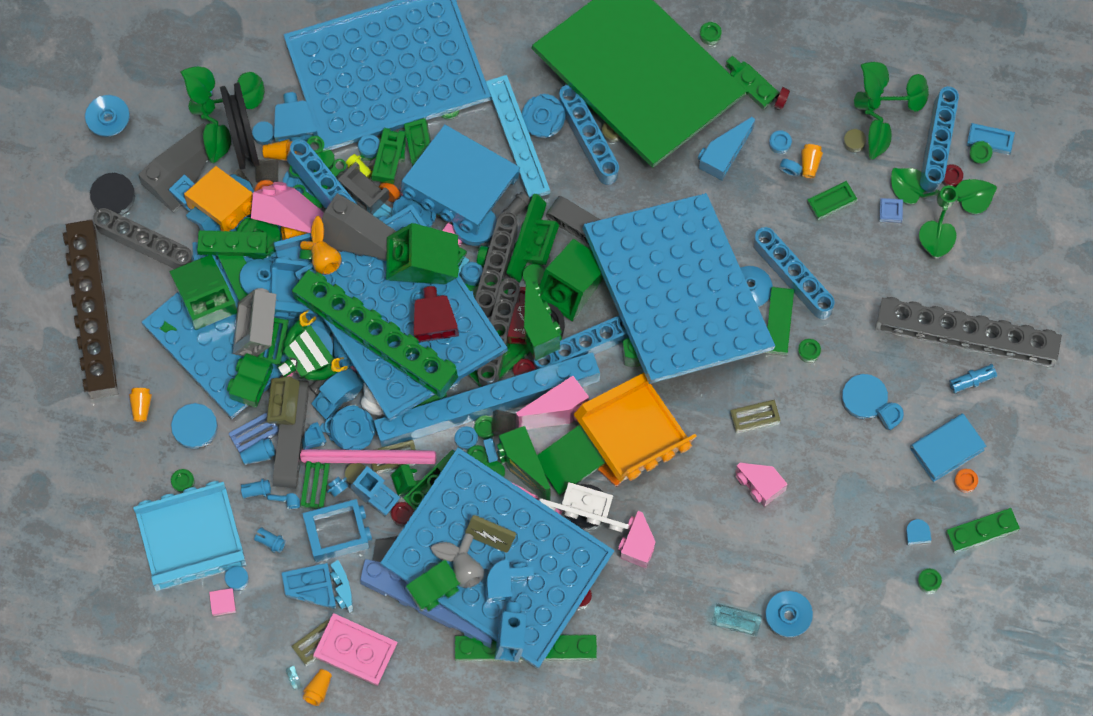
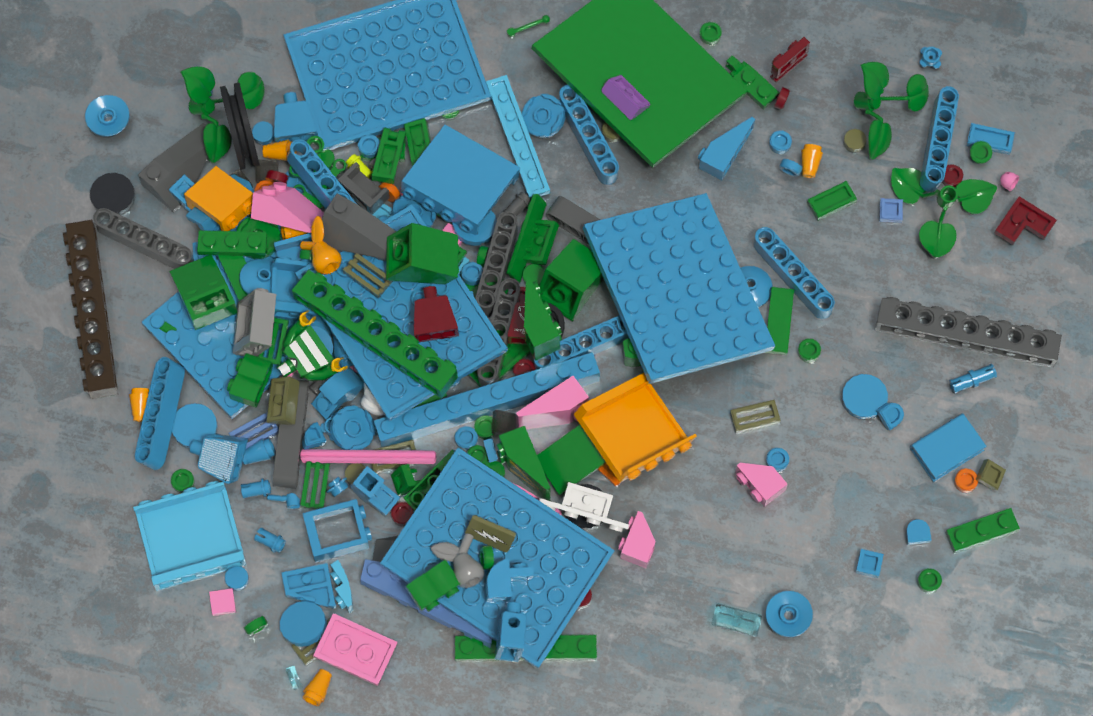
none -> dark azure beam [135,357,185,470]
none -> dark azure torso [190,434,248,484]
none -> green tile [244,616,268,636]
none -> dark red tile [265,170,289,184]
none -> dark azure tile [280,601,327,647]
none -> olive tile [342,253,393,298]
none -> green tile [480,545,494,570]
none -> green hinge [507,15,550,37]
none -> medium lavender slope [601,75,651,120]
none -> dark azure tile [766,448,789,472]
none -> dark red plate [770,37,810,83]
none -> dark azure tile [855,549,884,578]
none -> dark azure plate [919,47,942,69]
none -> olive tile [976,459,1006,491]
none -> dark red plate [994,196,1057,245]
none -> bright pink hinge [1000,171,1019,191]

